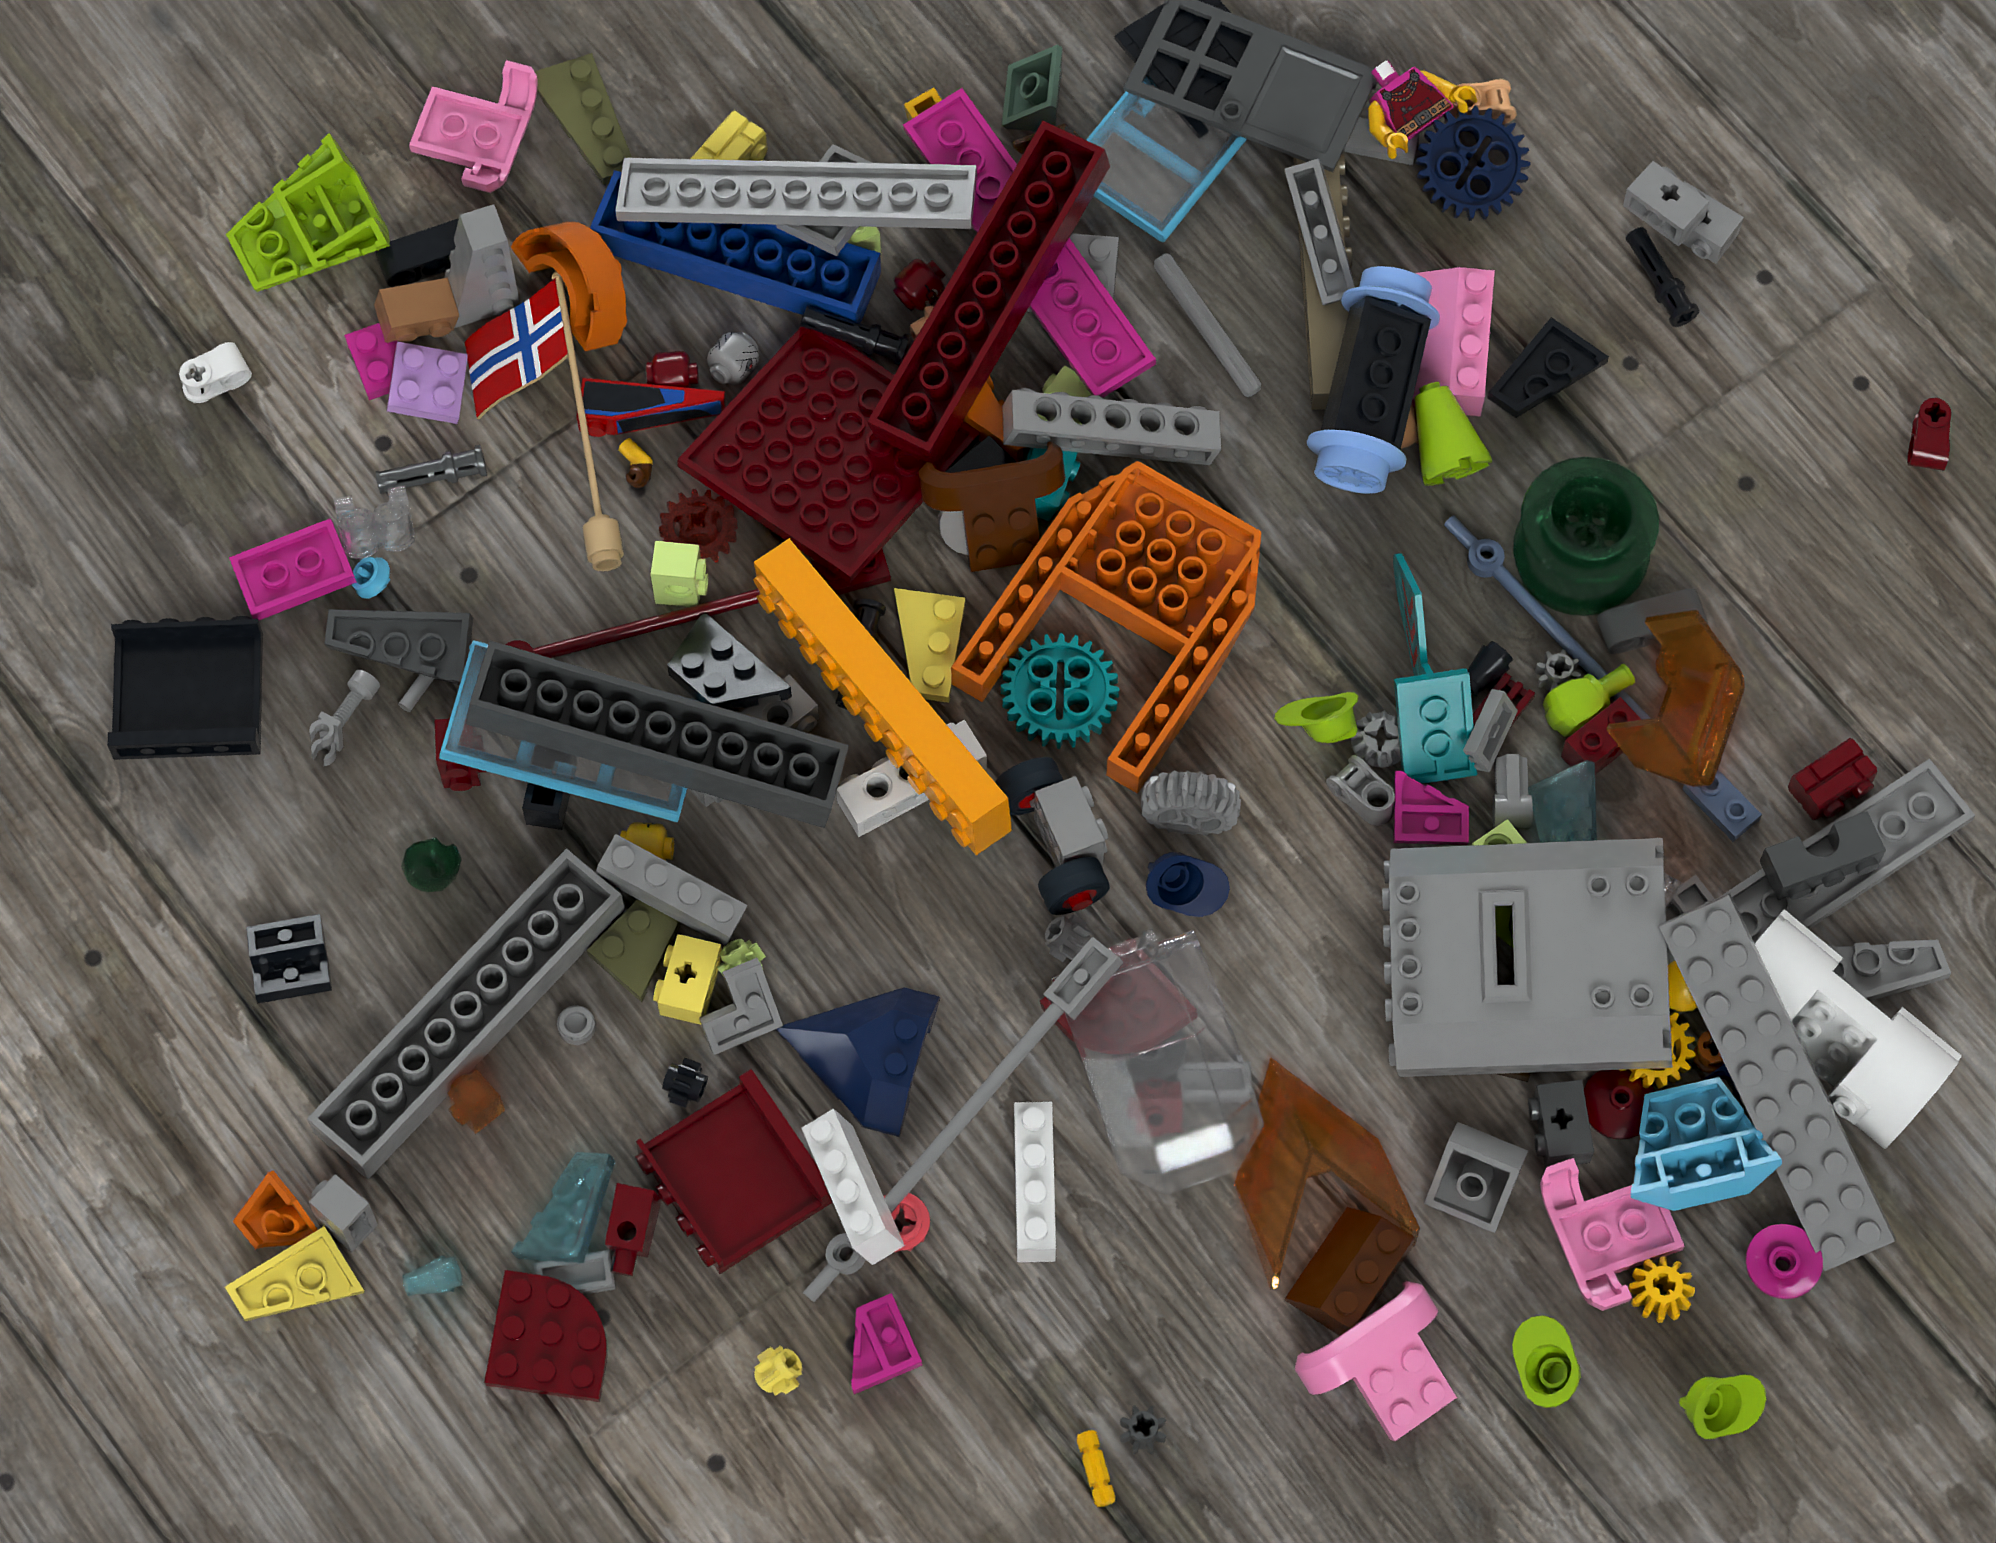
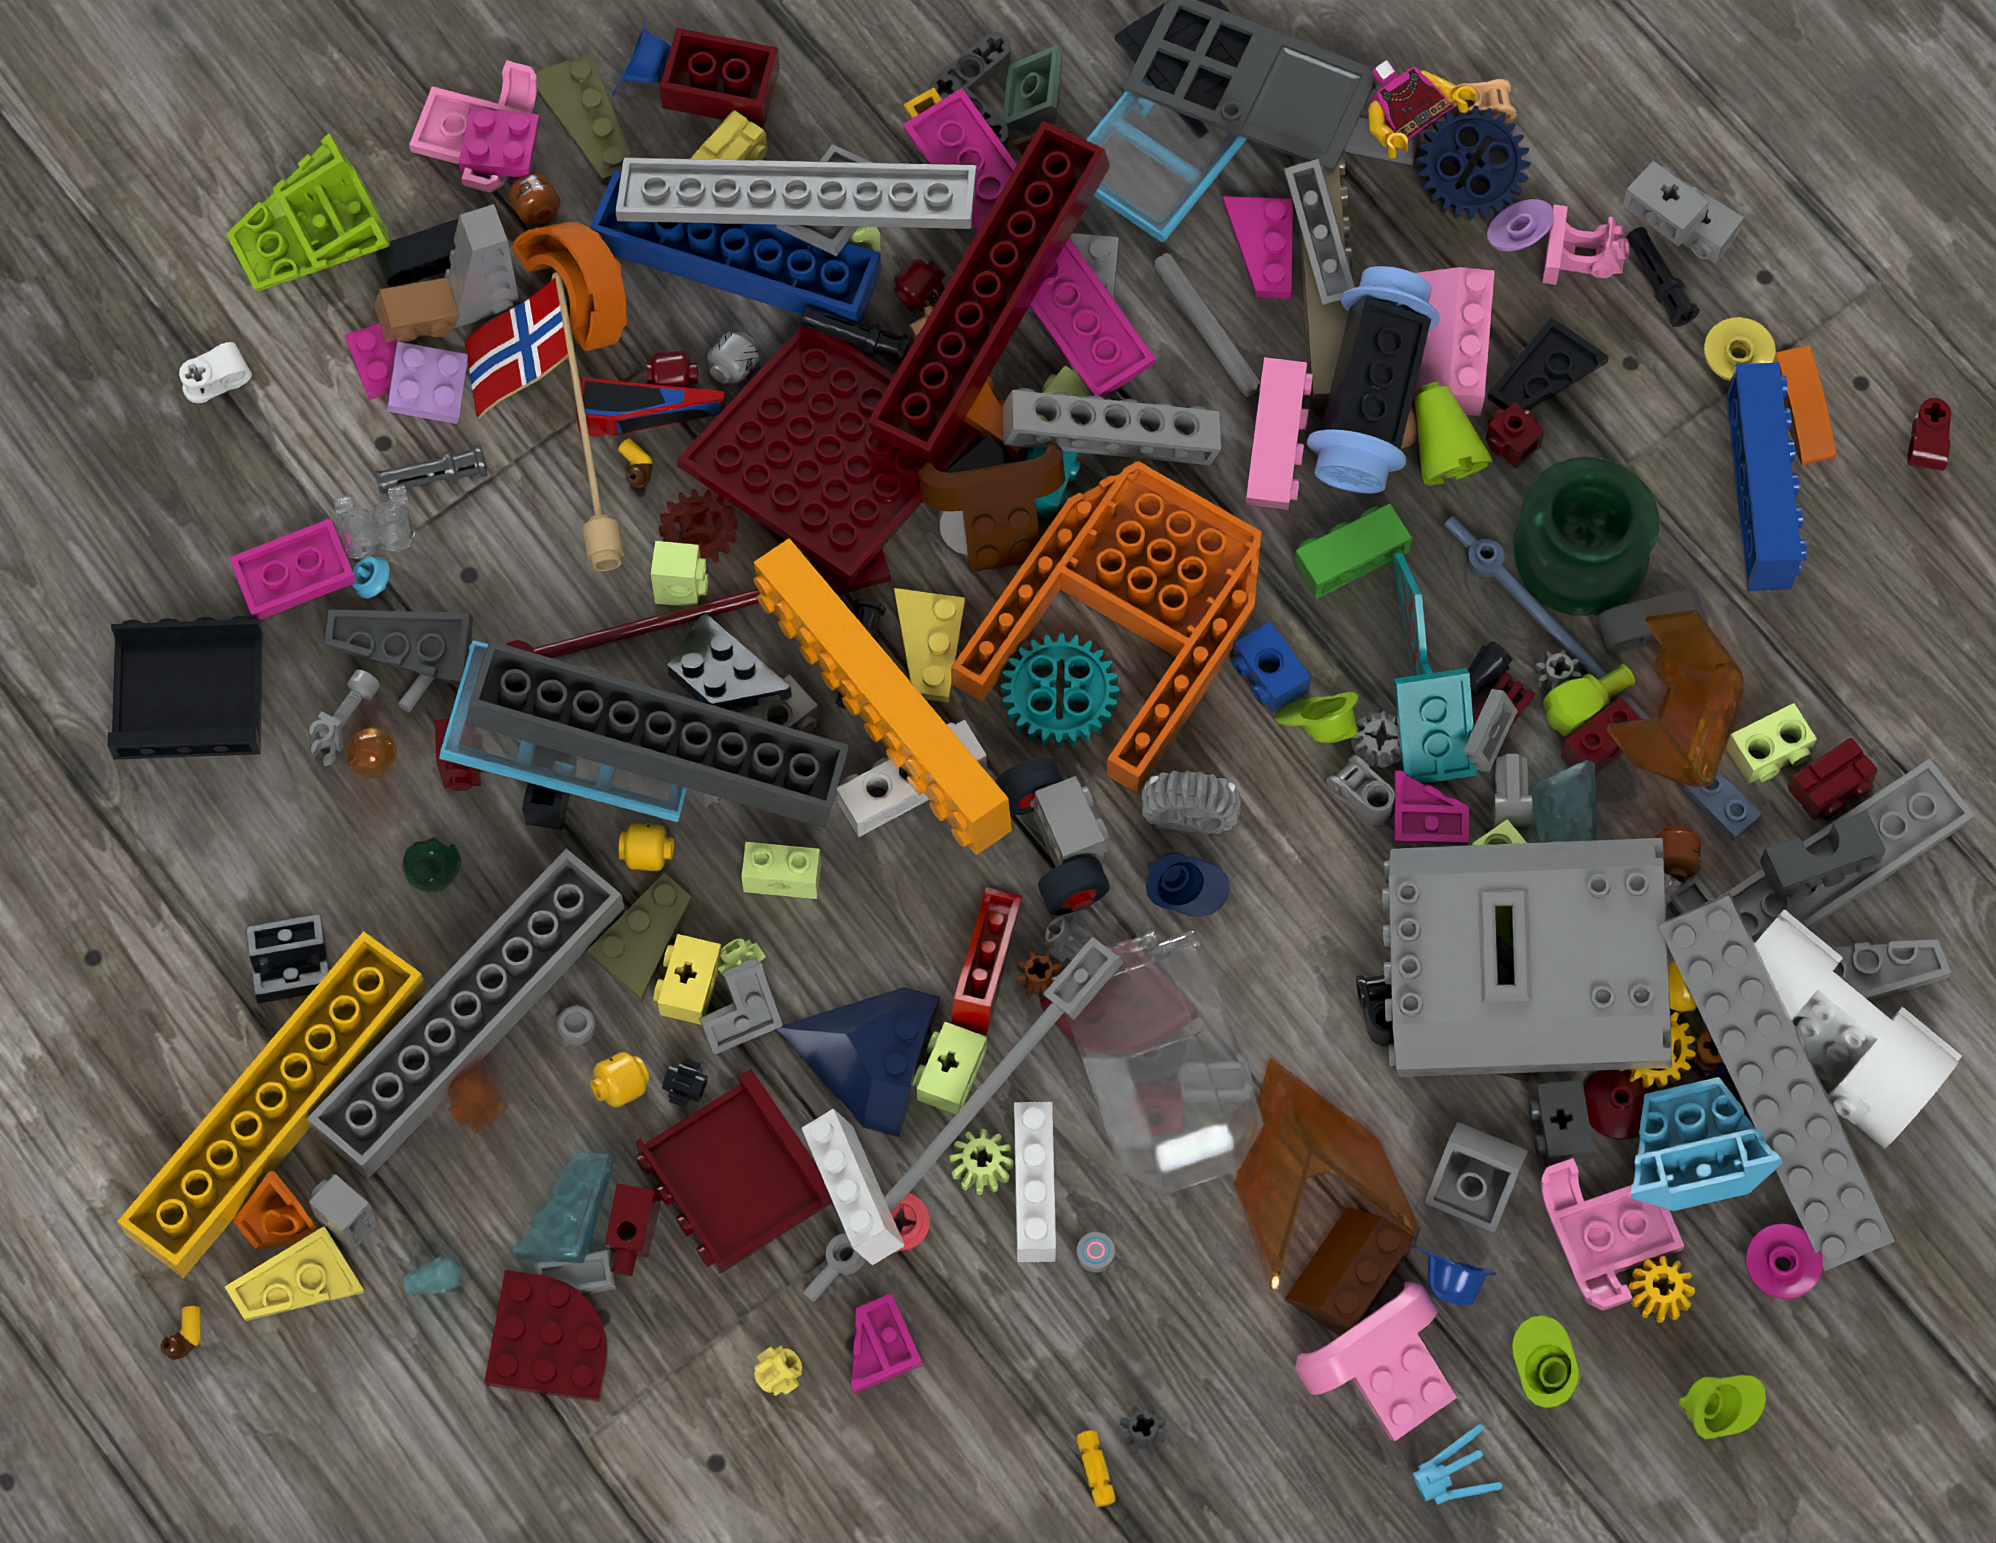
light grey brick [596,834,748,946] -> none
none -> yellow brick [117,931,427,1278]
none -> arm [161,1306,201,1360]
none -> clear orange piece [347,727,397,779]
none -> dark pink plate [459,108,540,178]
none -> dark orange head [508,173,560,225]
none -> yellow head [590,1052,649,1108]
none -> blue piece [612,21,671,96]
none -> dark red brick [660,28,780,128]
none -> yellowish green brick [741,842,821,899]
none -> yellowish green brick [913,1022,987,1115]
none -> dark grey beam [929,32,1011,148]
none -> yellowish green gear [949,1129,1014,1196]
none -> red slope [951,888,1022,1035]
none -> dark orange gear [1016,951,1061,998]
none -> light grey tile [1077,1232,1115,1273]
none -> dark pink wing [1222,196,1293,299]
none -> blue brick [1231,621,1311,713]
none -> bright pink wedge [1245,357,1313,510]
none -> bright green brick [1294,504,1412,600]
none -> black piece [1356,975,1394,1046]
none -> blue piece [1410,1244,1496,1306]
none -> medium azure plant [1412,1424,1503,1505]
none -> dark red brick [1485,403,1545,468]
none -> lavender dish [1487,199,1554,251]
none -> bright pink tile [1542,205,1629,285]
none -> dark orange head [1655,825,1701,883]
none -> light yellow dish [1704,317,1776,381]
none -> blue brick [1726,362,1807,591]
none -> yellowish green brick [1726,703,1817,784]
none -> orange slope [1772,345,1837,465]

